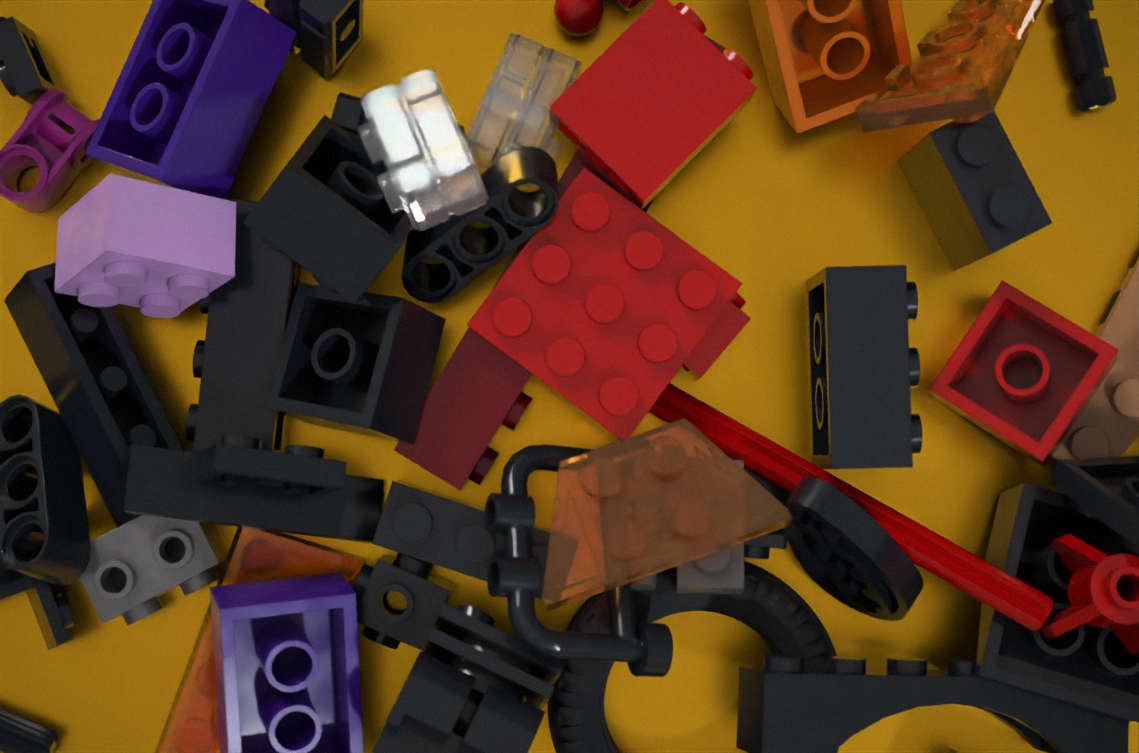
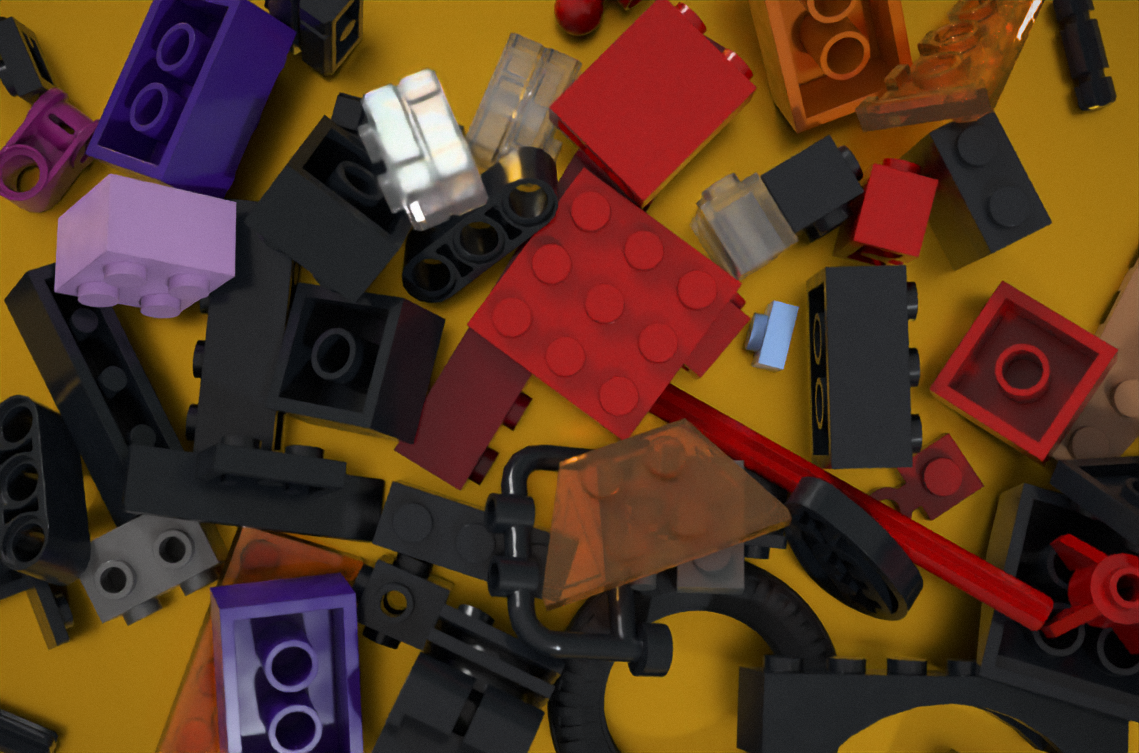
none -> clear brick [690,172,799,281]
none -> light blue plate [745,300,799,372]
none -> black brick [746,134,864,249]
none -> red brick [832,158,938,266]
none -> red plate [867,433,984,521]

